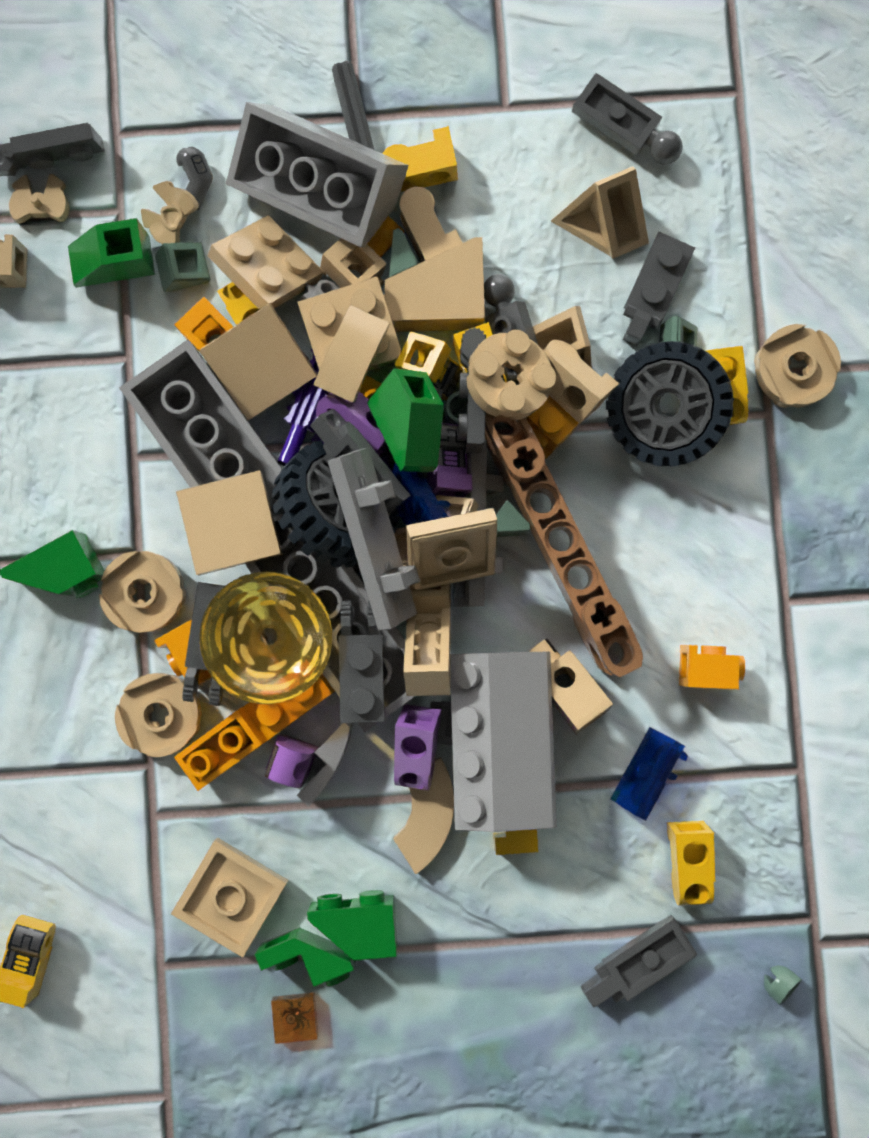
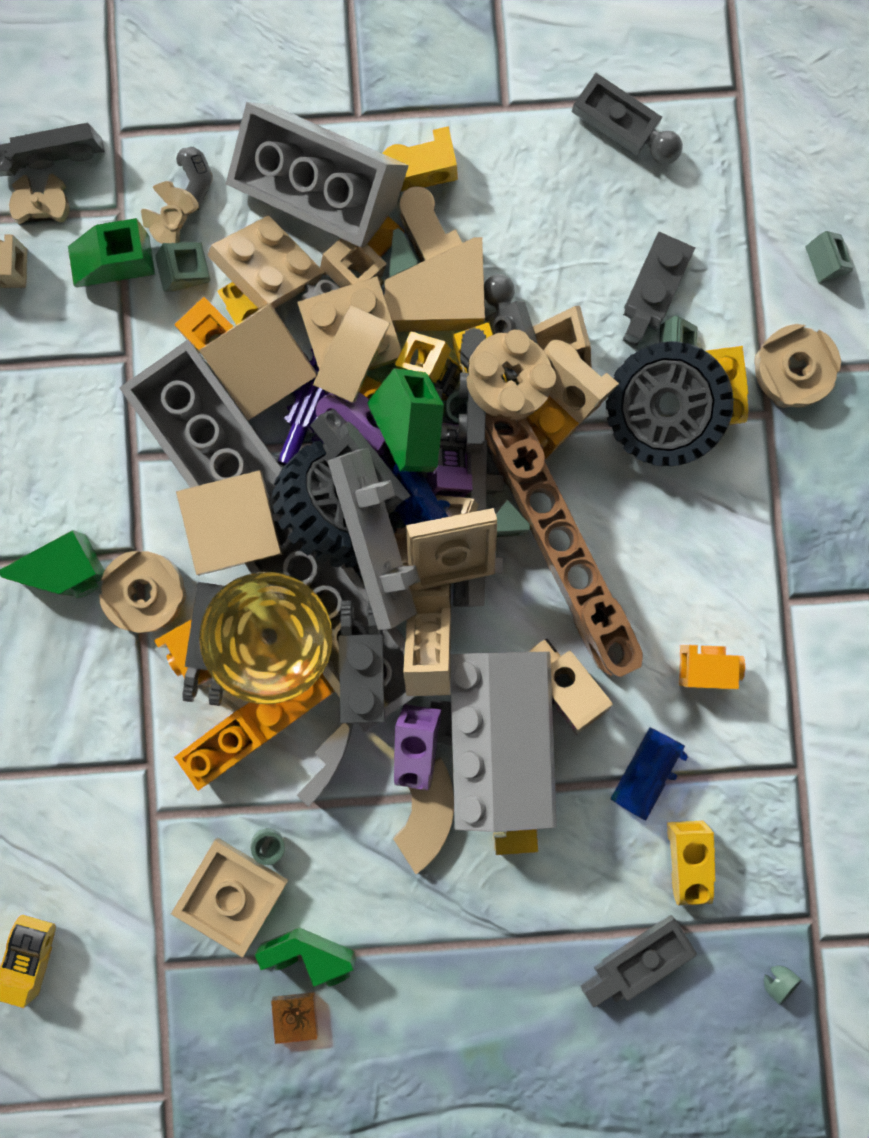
tan plate [115,673,202,757] -> none
medium lavender leg [265,733,319,788] -> none
green slope [307,890,398,960] -> none
dark grey axle [332,61,374,150] -> none
tan slope [551,166,649,259] -> none
none -> sand green hinge [250,828,285,865]
none -> sand green slope [805,231,854,283]

